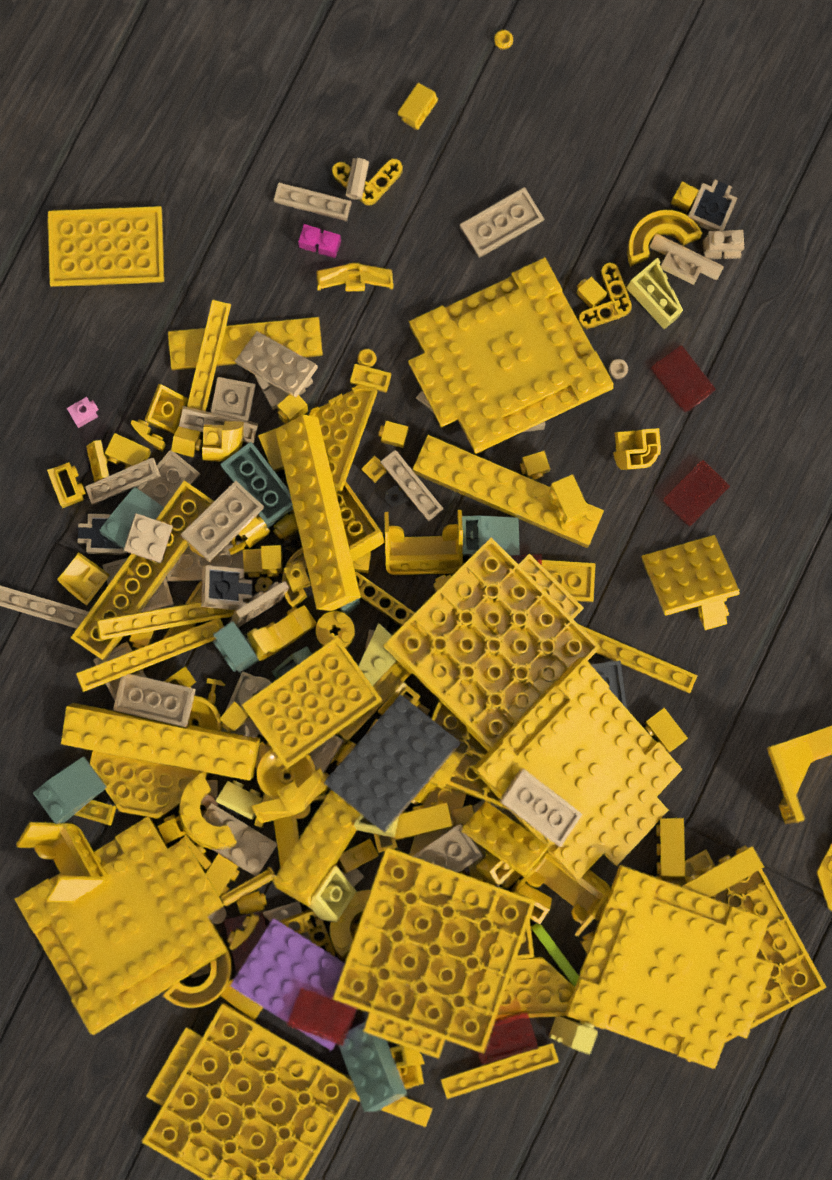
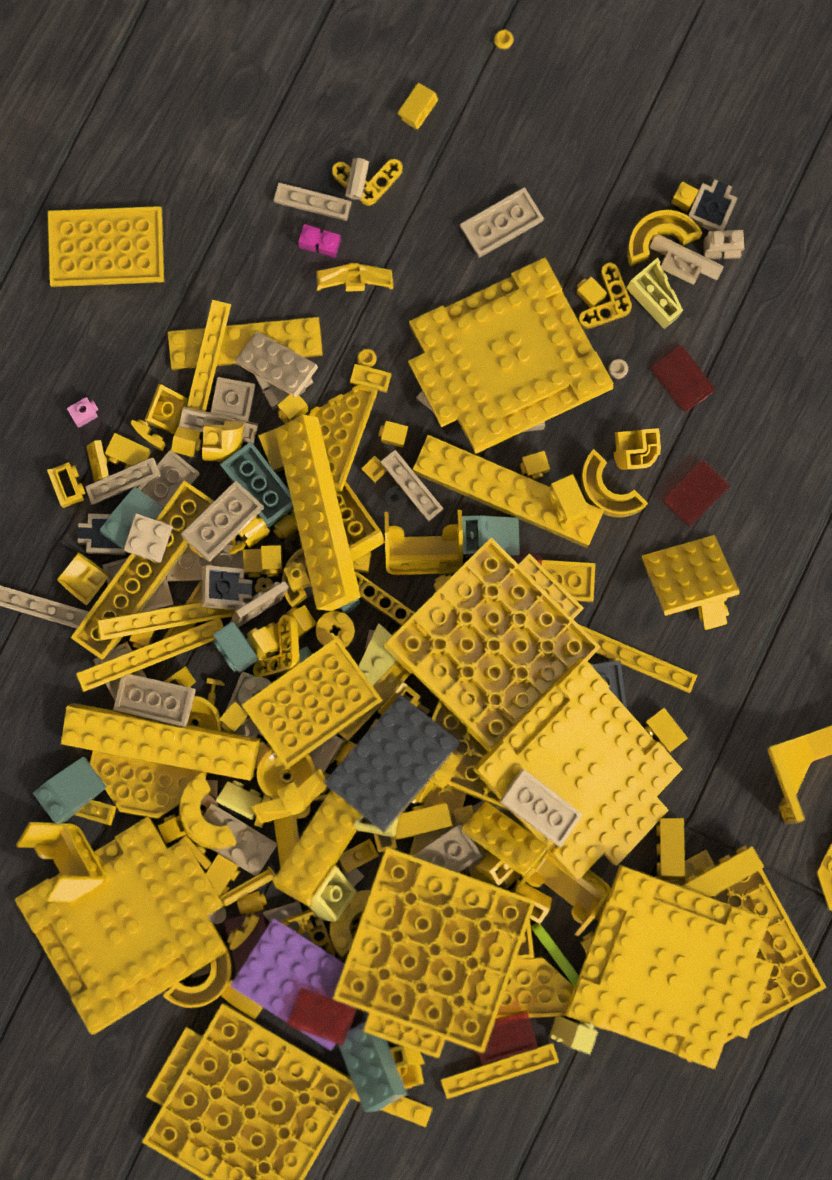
none -> yellow beam [253,615,300,678]
none -> yellow brick [581,449,648,517]

